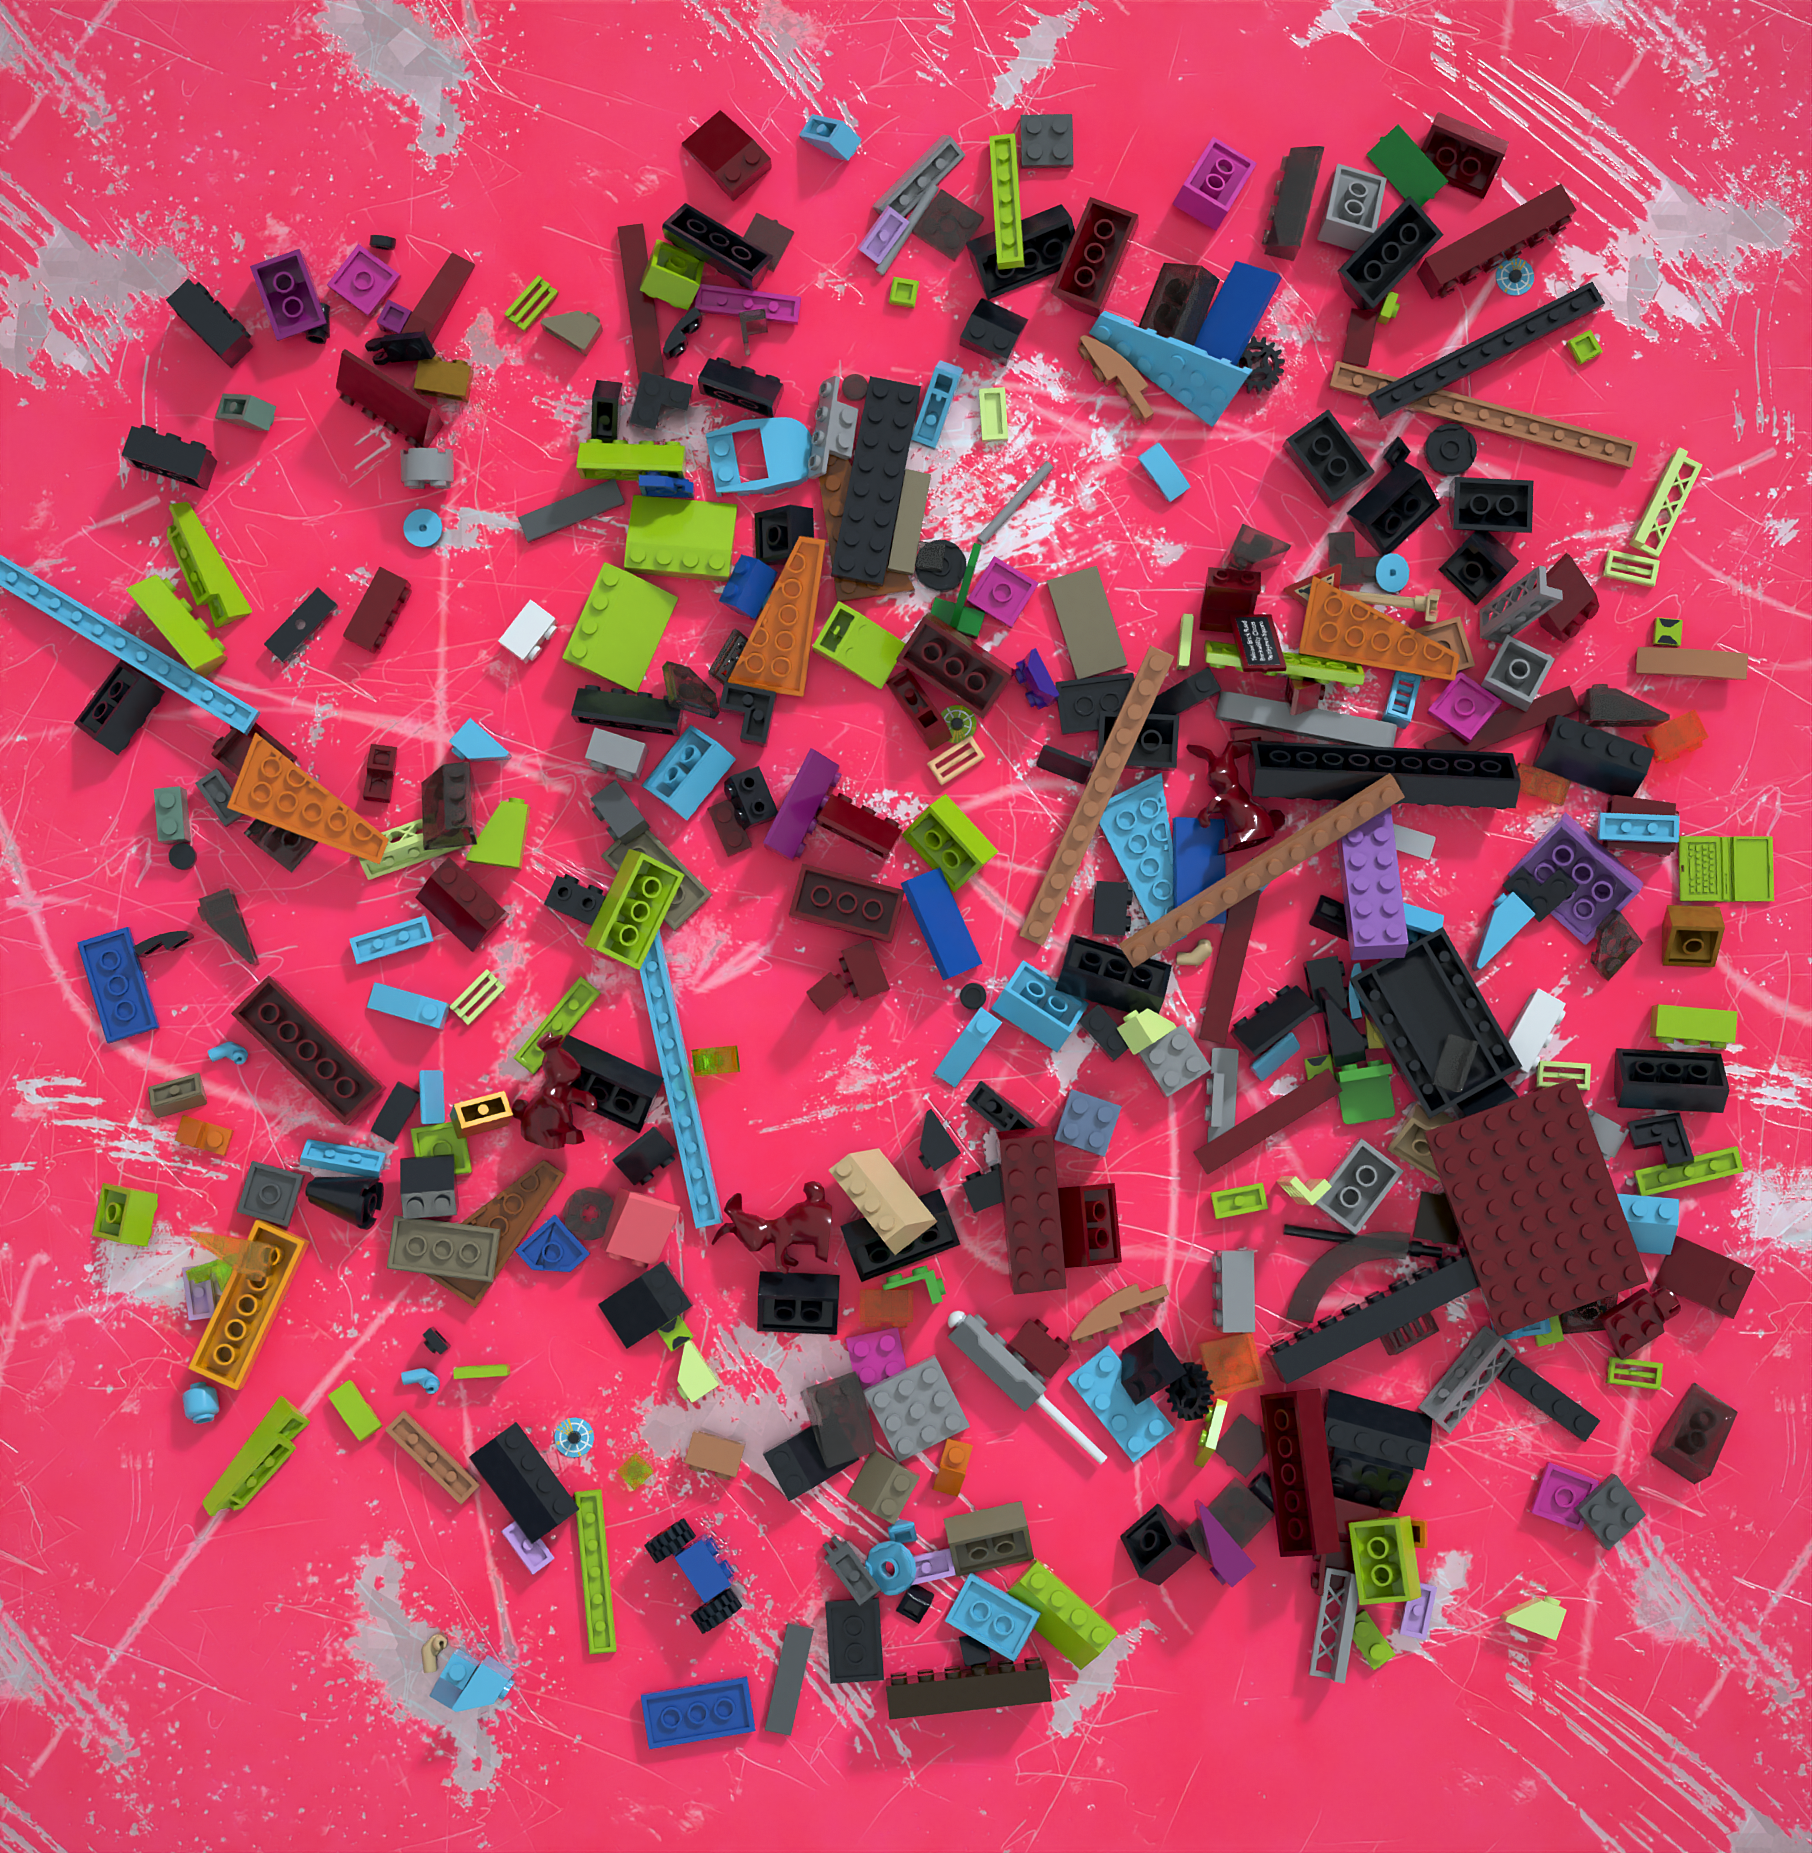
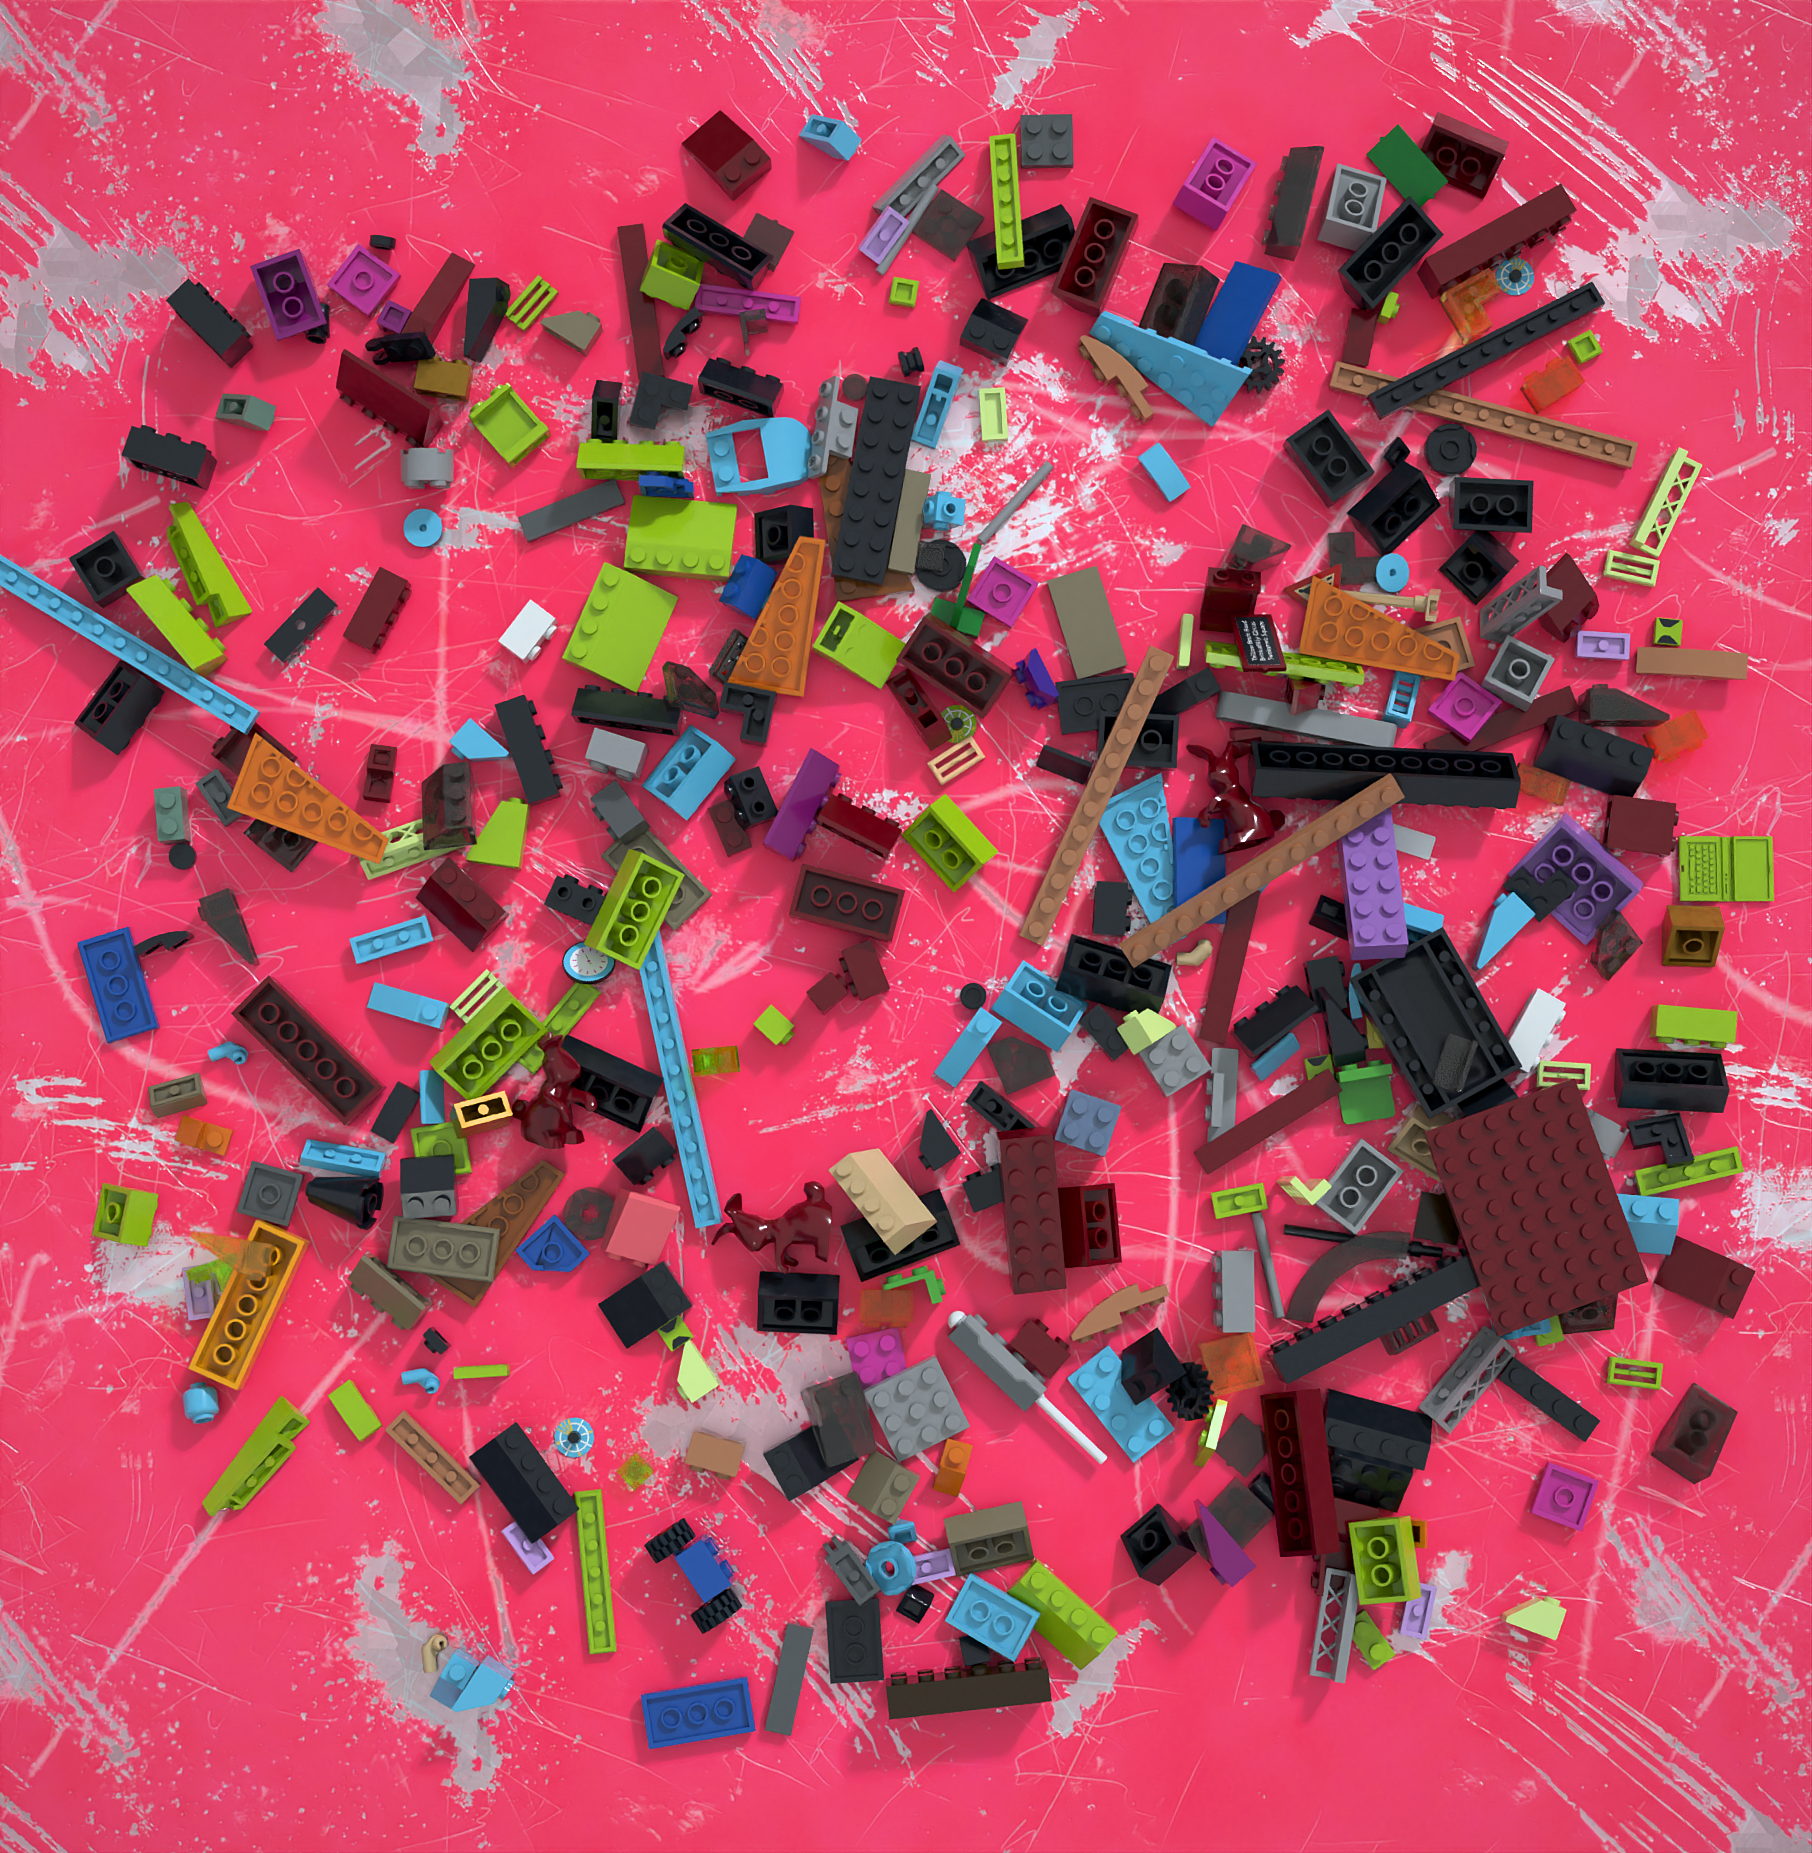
blue tile [900,867,983,981] -> none
dark grey plate [1574,1473,1646,1550] -> none
medium azure plate [1597,813,1680,843] -> none
dark red plate [1600,1286,1681,1360] -> none
none -> black brick [68,531,147,608]
none -> dark tan slope [348,1253,433,1330]
none -> lime slope [429,986,548,1101]
none -> black slope [463,277,511,362]
none -> lime panel [468,383,551,468]
none -> black brick [495,694,563,807]
none -> piece [562,941,616,985]
none -> lime brick [753,1005,795,1046]
none -> black wheel [897,347,925,377]
none -> medium azure brick [922,491,966,531]
none -> clear smoke plate [986,1036,1056,1095]
none -> light grey bar [1251,1212,1285,1318]
none -> brick [1439,268,1502,345]
none -> clear orange brick [1520,355,1585,414]
none -> lavender plate [1575,630,1630,661]

